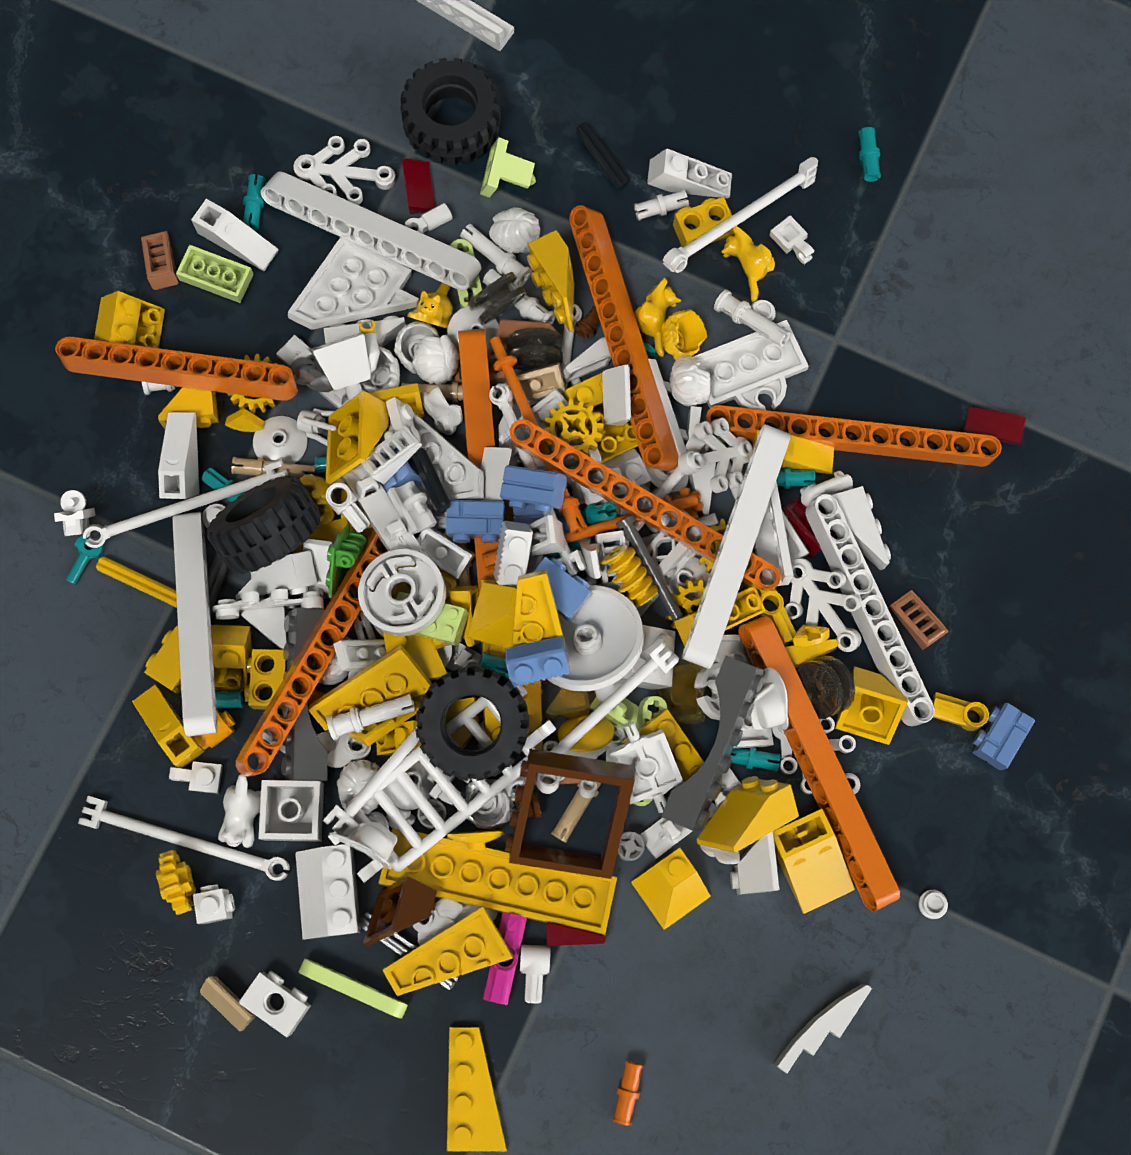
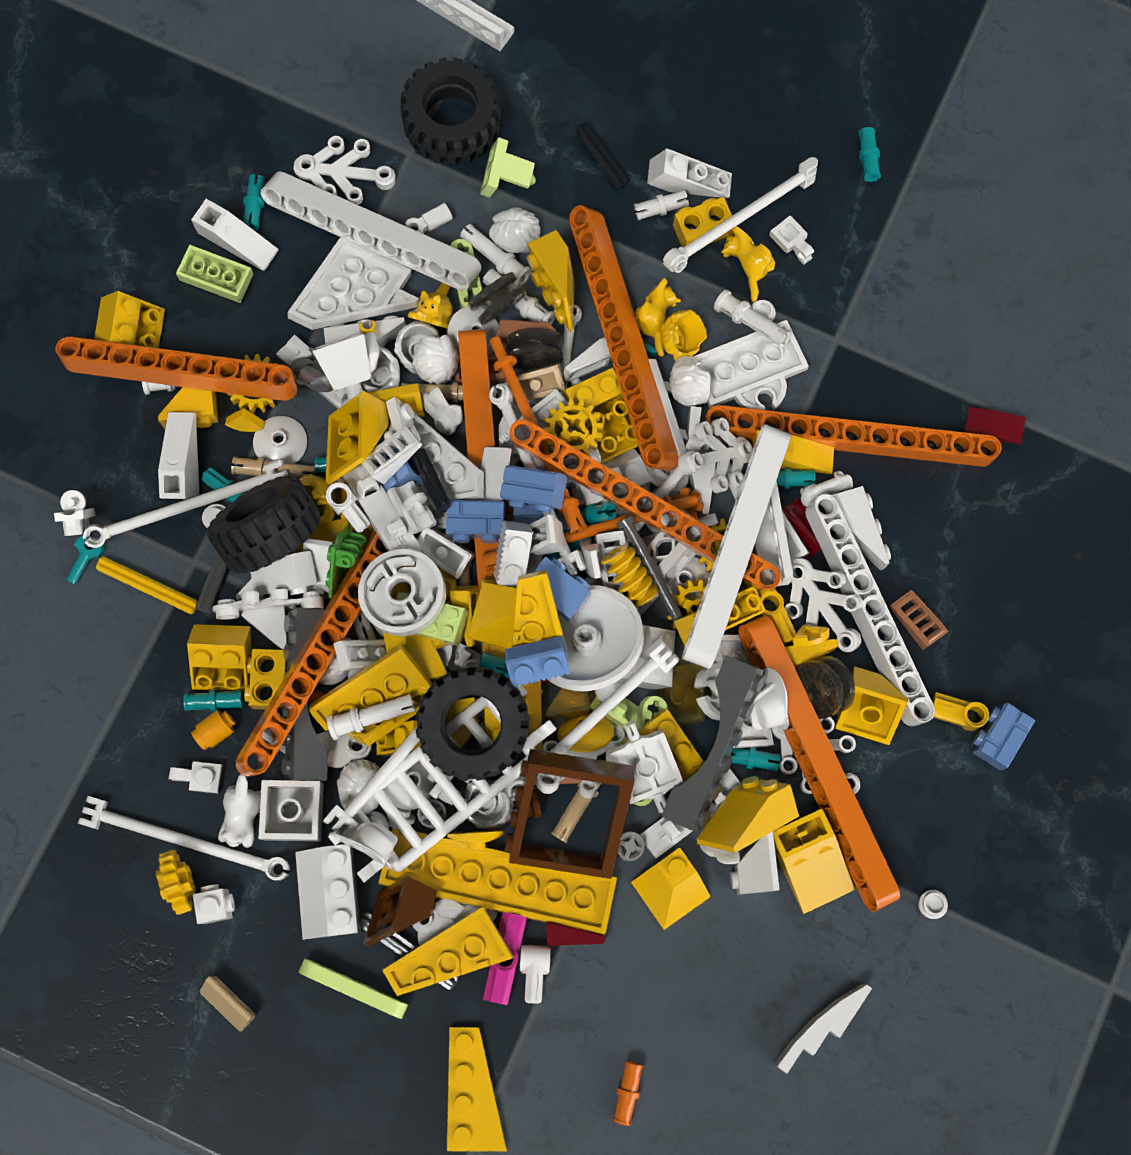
yellow slope [132,685,205,768] -> none
nougat slope [141,231,178,290] -> none
yellow slope [144,625,181,694] -> none
white beam [173,512,217,737] -> none
white brick [239,971,311,1037] -> none
white plant [297,408,337,446] -> none
dark red slope [402,159,435,215] -> none
reddish brown pin [575,305,600,339] -> none
white slope [602,365,631,425] -> none

